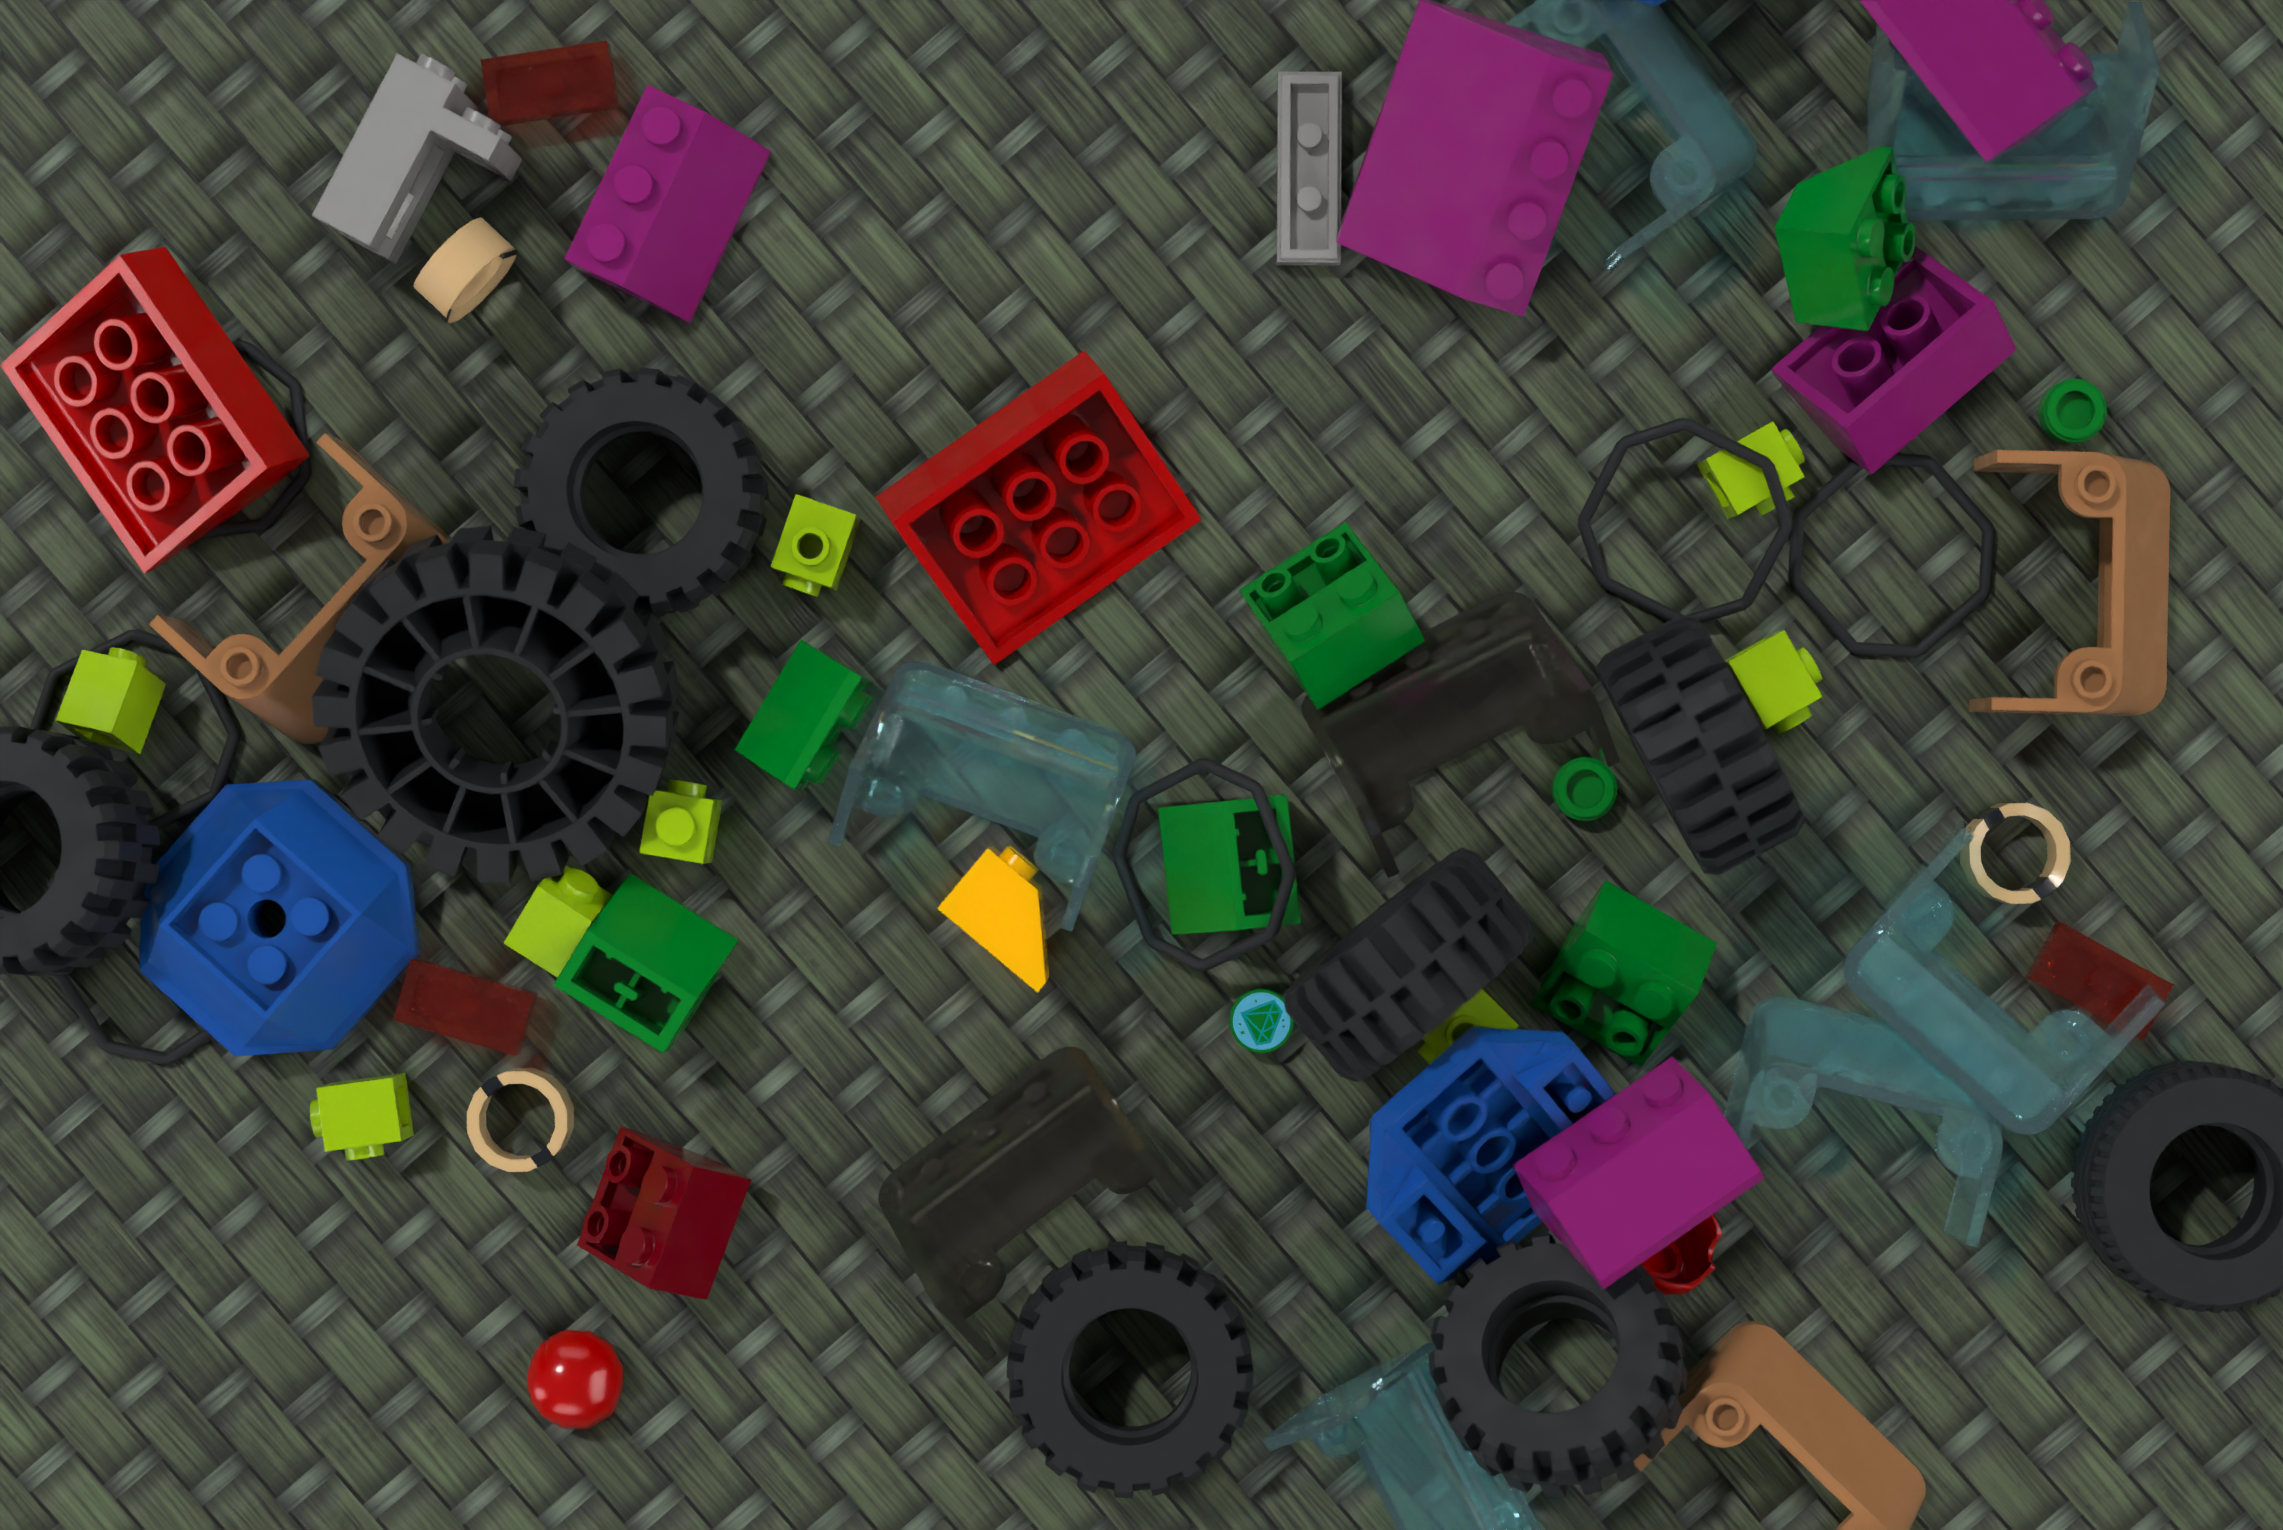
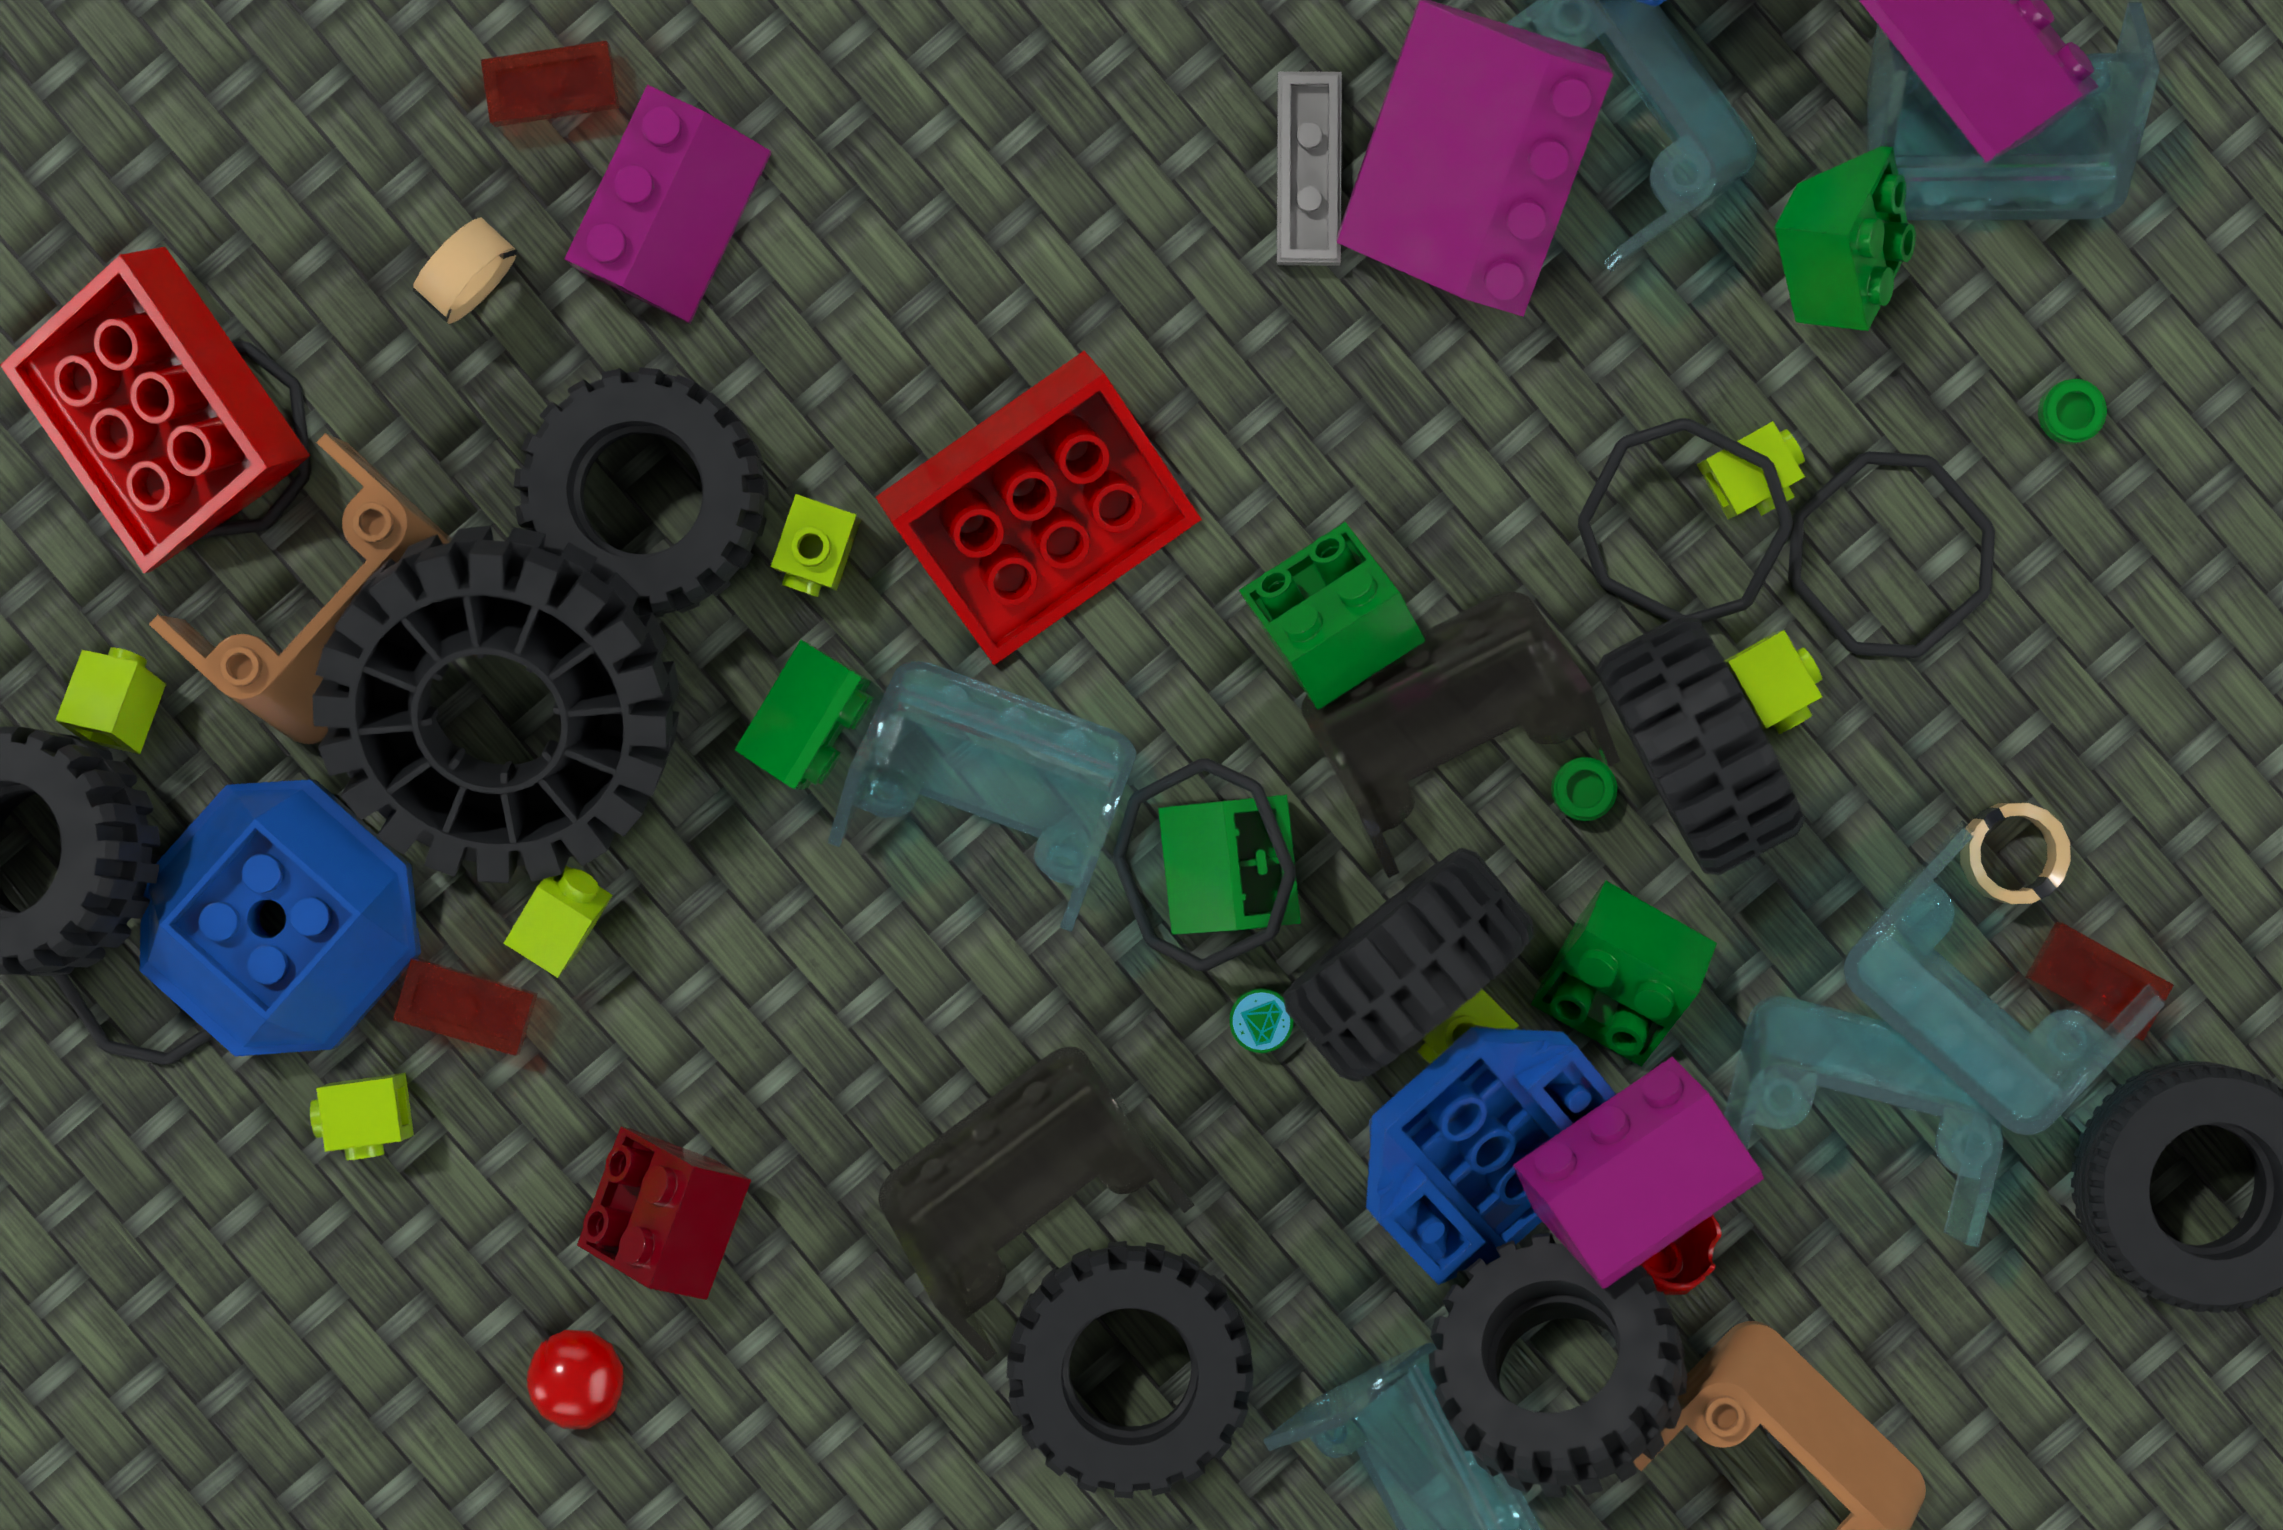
black piece [30,629,240,830] -> none
light grey brick [312,54,523,264] -> none
tan piece [467,1068,574,1172] -> none
green slope [553,873,740,1053] -> none
lime brick [639,779,723,864] -> none
yellow slope [937,845,1050,993] -> none
magenta slope [1771,246,2017,475] -> none
medium nougat windscreen [1969,450,2170,716] -> none

